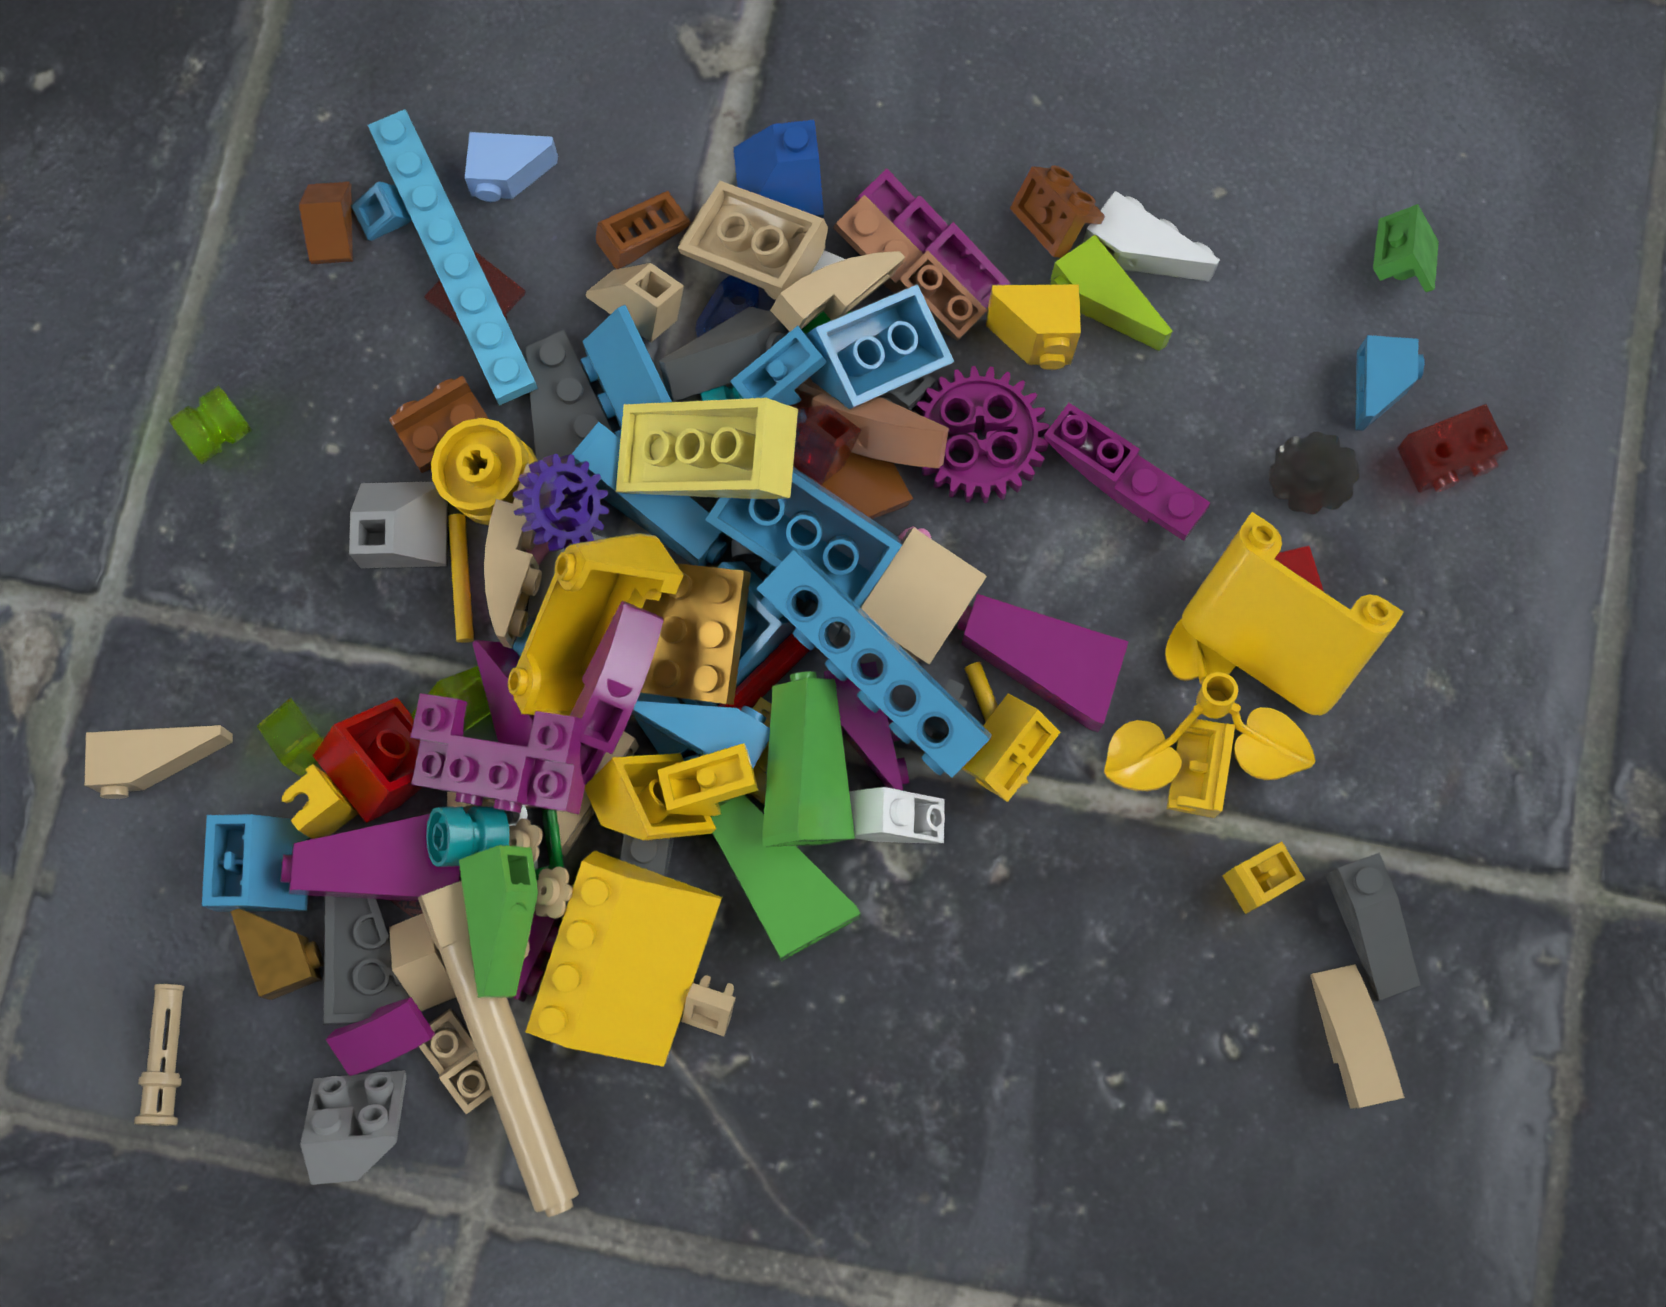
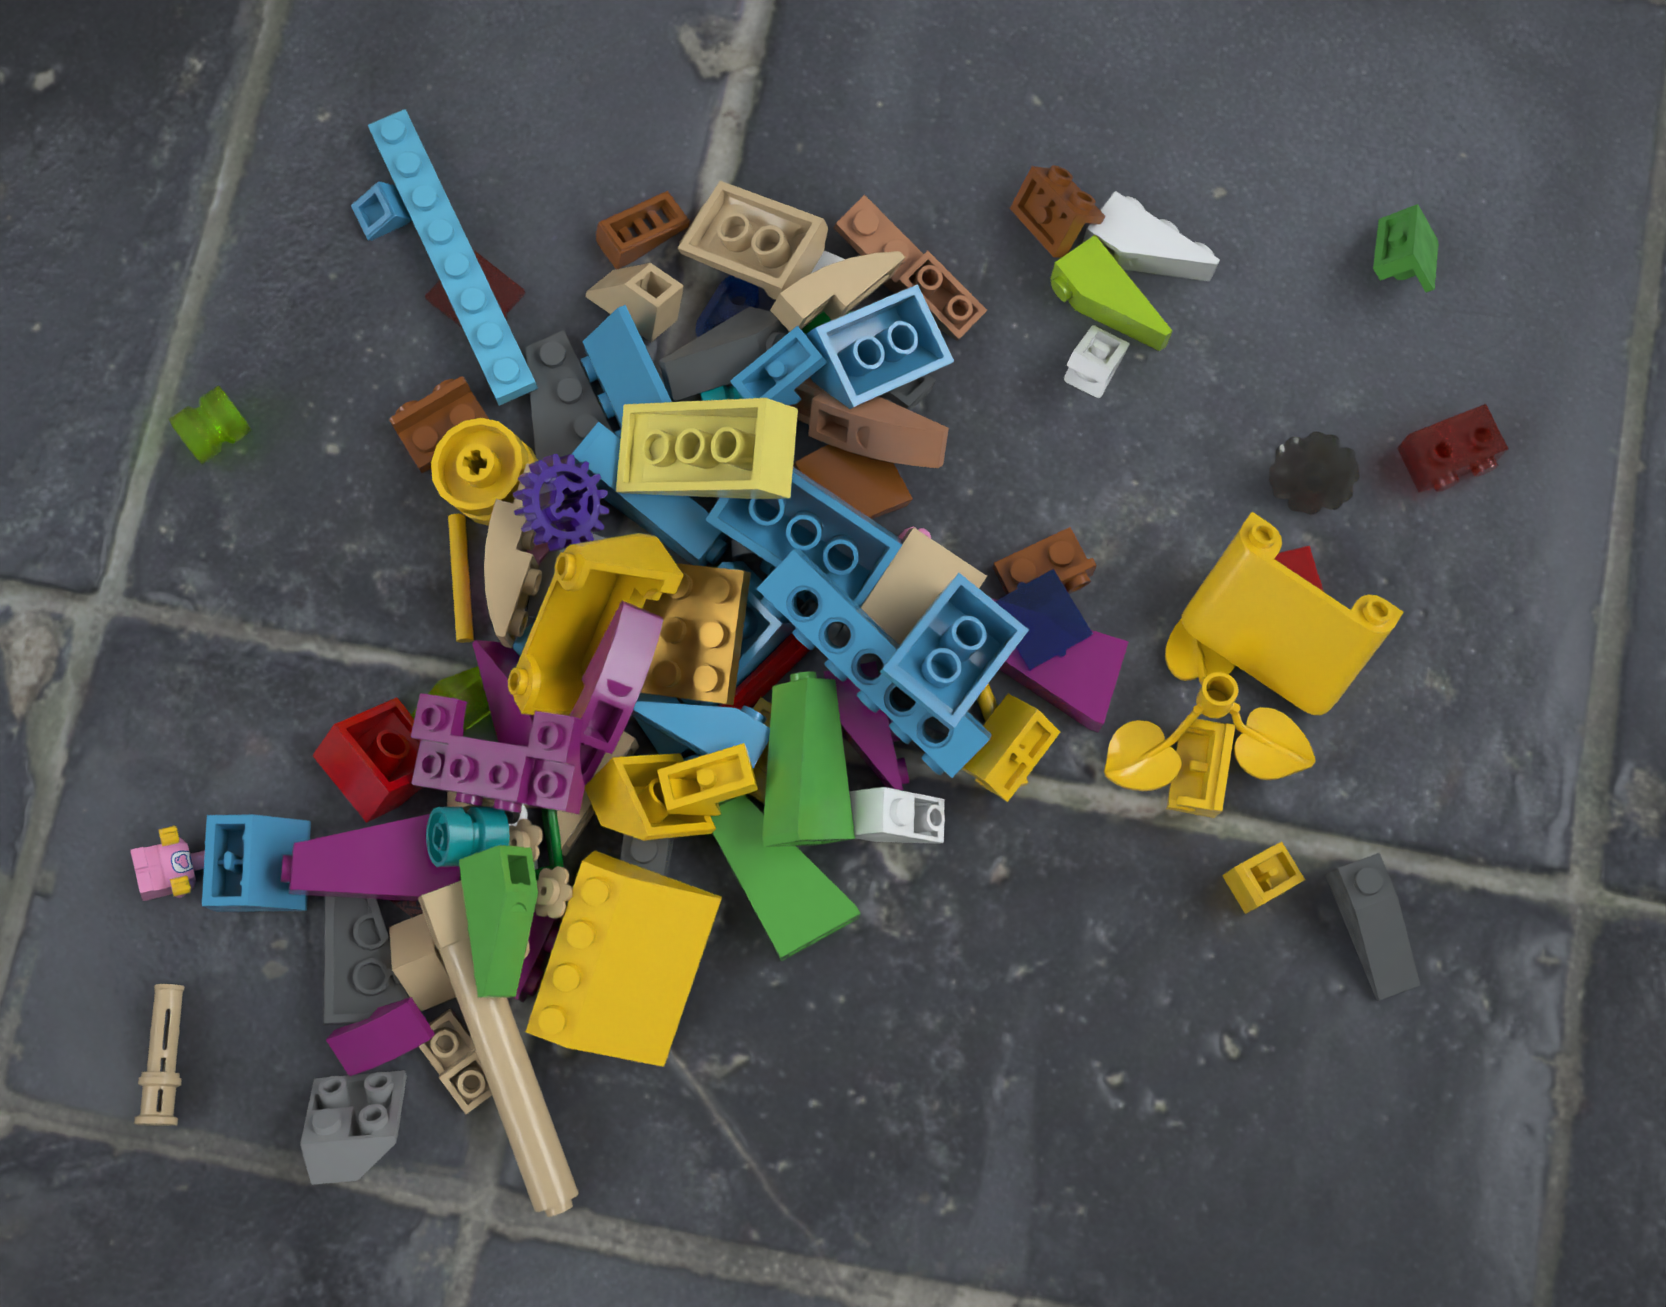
tan slope [85,725,233,799] -> none
pearl gold slope [230,908,324,1000] -> none
clear neon green slope [257,698,325,777] -> none
yellow hinge [282,764,359,839] -> none
dark orange slope [299,182,353,264] -> none
light grey slope [349,482,448,568] -> none
light blue slope [465,132,558,202] -> none
tan tile [681,975,736,1036] -> none
blue slope [733,120,824,218] -> none
clear red slope [793,405,862,485] -> none
magenta slope [855,168,1010,308] -> none
magenta gear [916,366,1049,503] -> none
yellow slope [986,284,1081,370] -> none
magenta slope [1044,403,1211,541] -> none
tan slope [1310,964,1404,1109] -> none
dark azure slope [1355,335,1424,431] -> none
none -> bright pink piece [130,826,205,901]
none -> dark azure slope [880,573,1029,730]
none -> dark orange bracket [992,527,1097,611]
none -> clear blue piece [995,569,1093,671]
none -> white slope [1064,325,1130,398]

